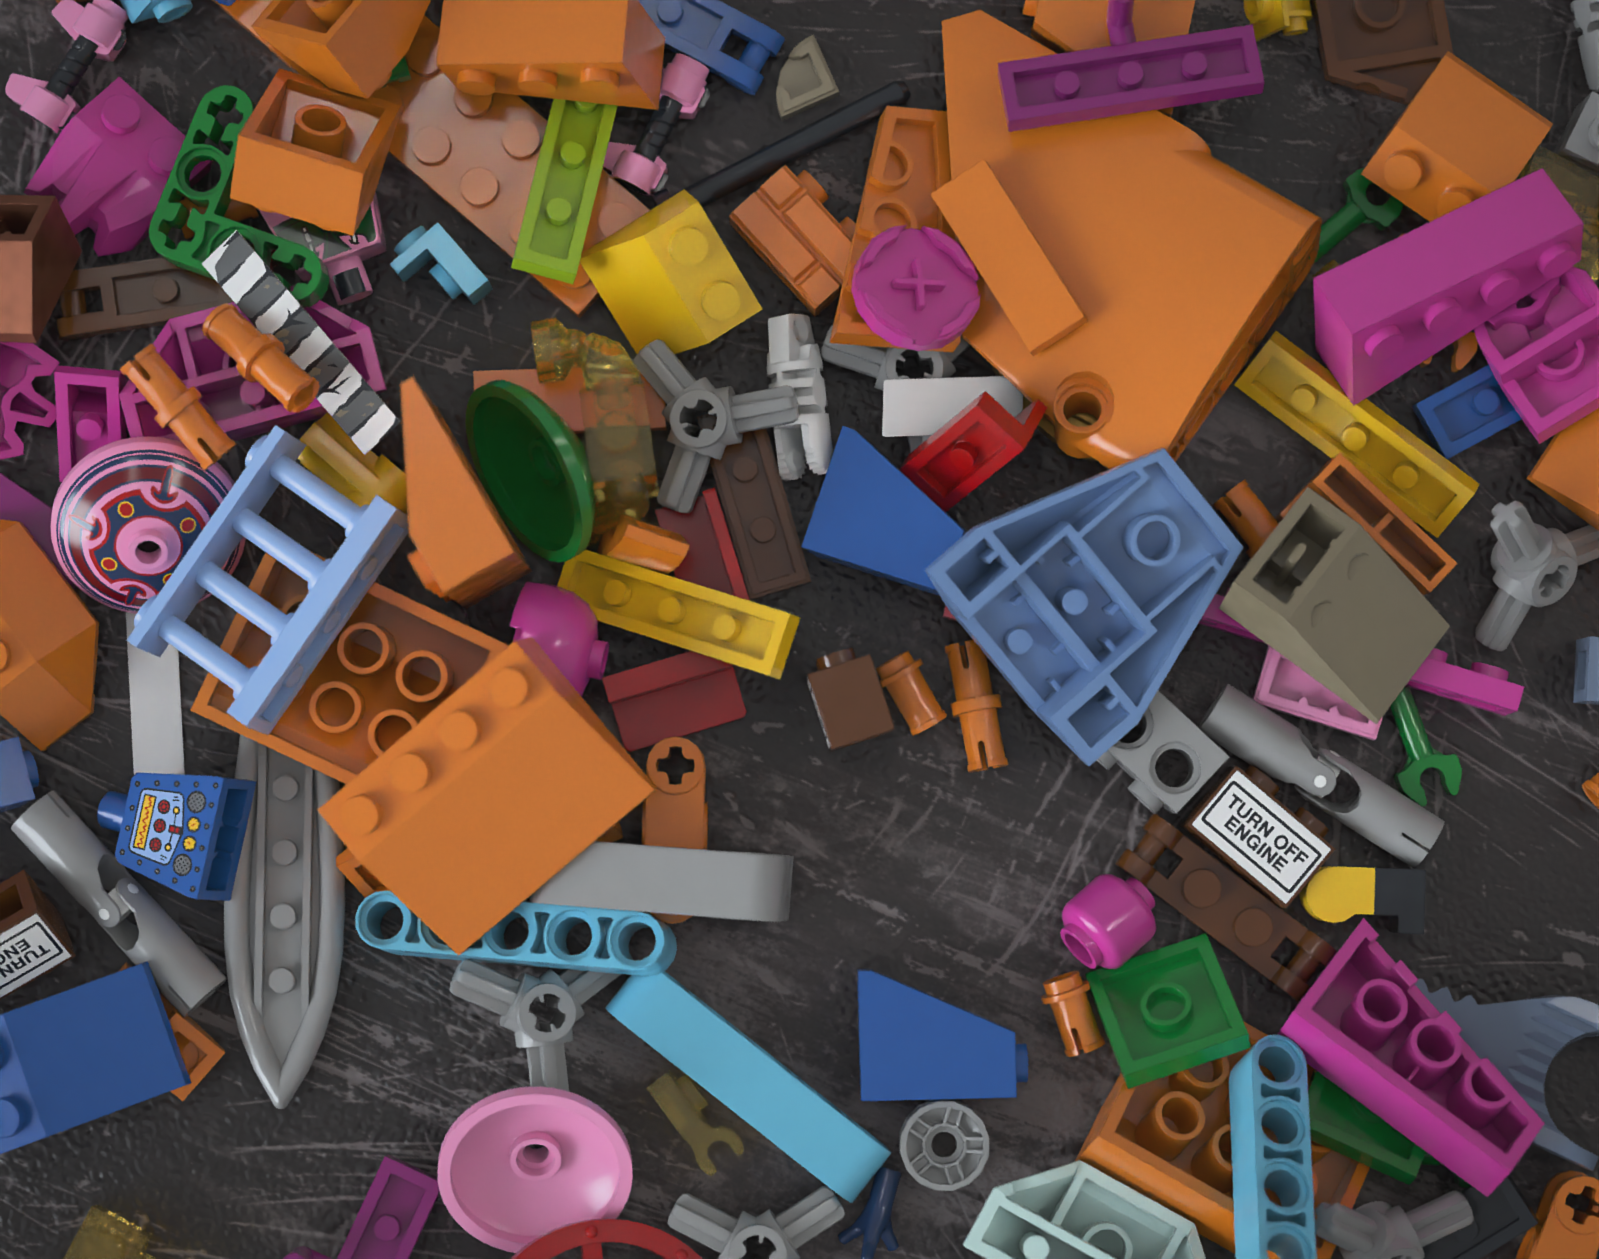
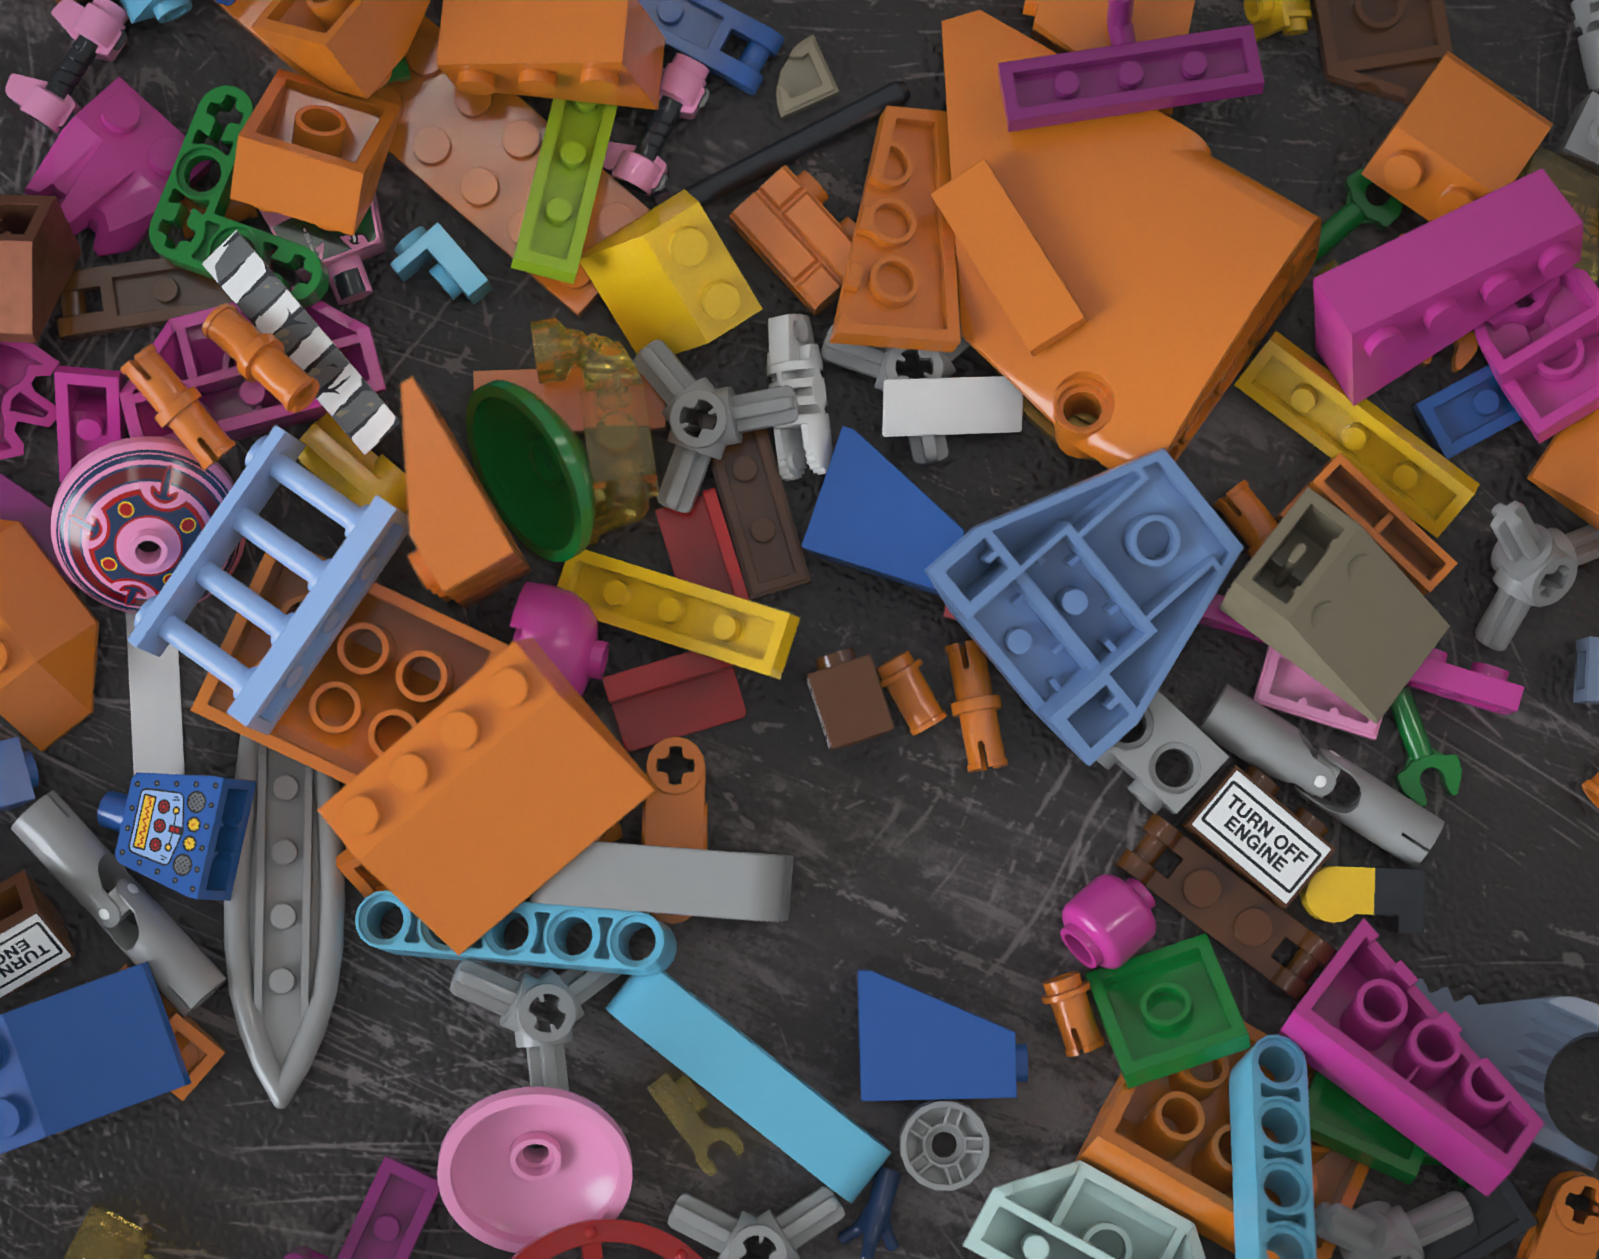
orange slope [597,514,690,575] -> none
dark pink tile [851,225,980,351] -> none
red panel [899,391,1048,512] -> none

